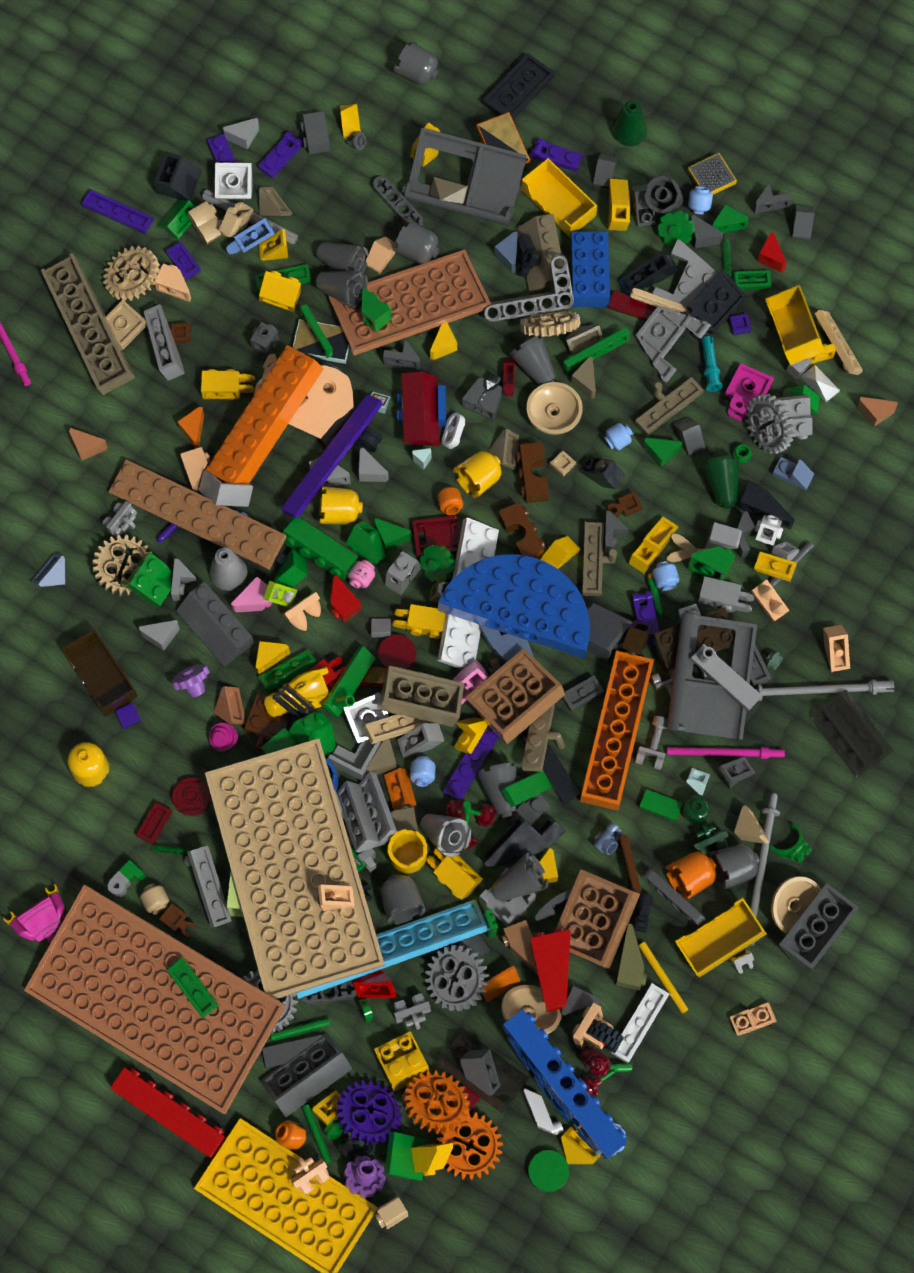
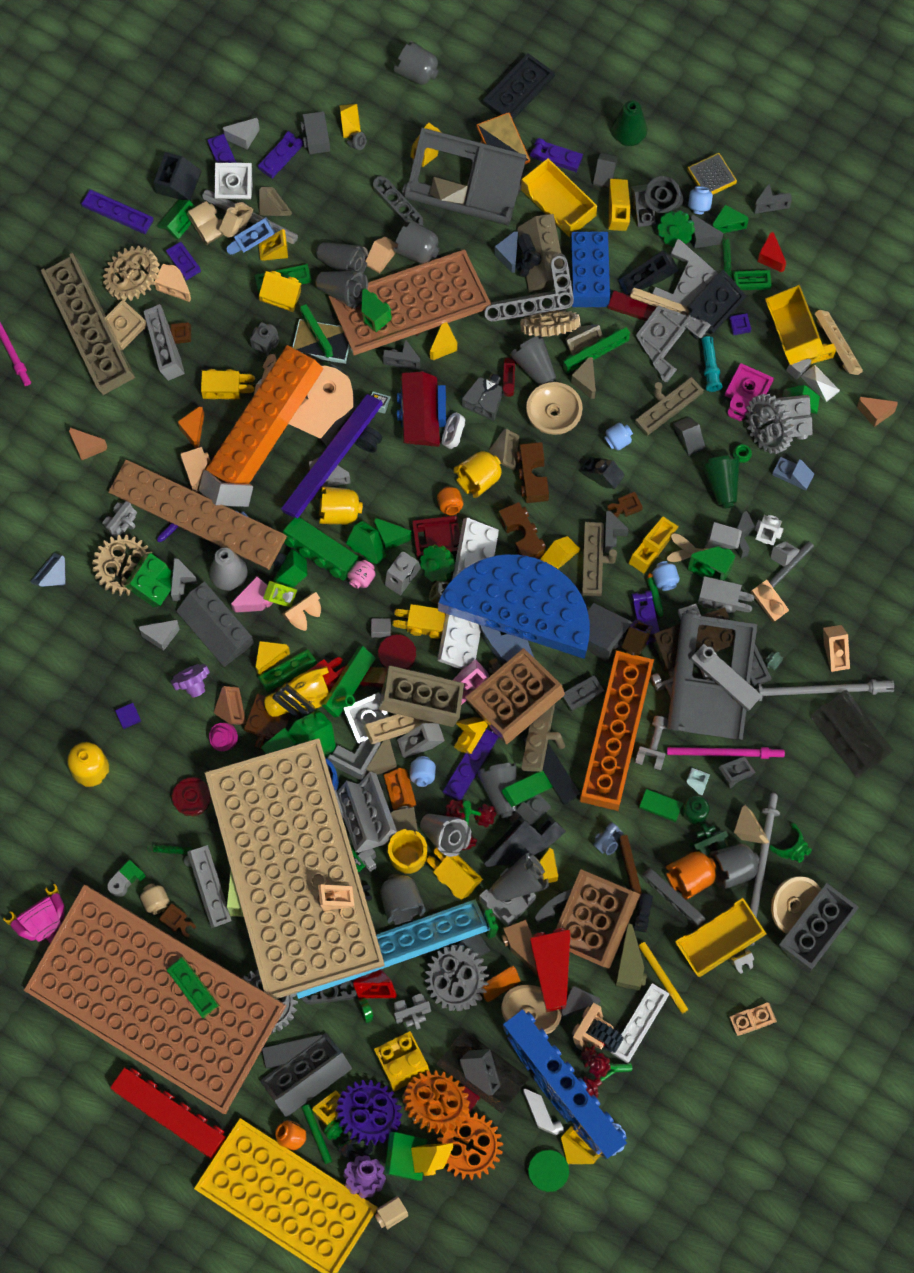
dark brown piece [62,629,138,717] -> none
dark red tile [136,802,173,845] -> none
green bar [270,1018,331,1041] -> none
light nougat hips [291,1157,330,1195] -> none
red slope [331,575,361,623] -> none
light grey slope [359,447,389,482] -> none
light aqua slope [412,448,432,470] -> none
tan tile [550,450,576,477] -> none
green slope [643,438,682,468] -> none
black slope [739,483,795,530] -> none
yellow plate [754,552,797,582] -> none
dark grey slope [792,204,814,240] -> none

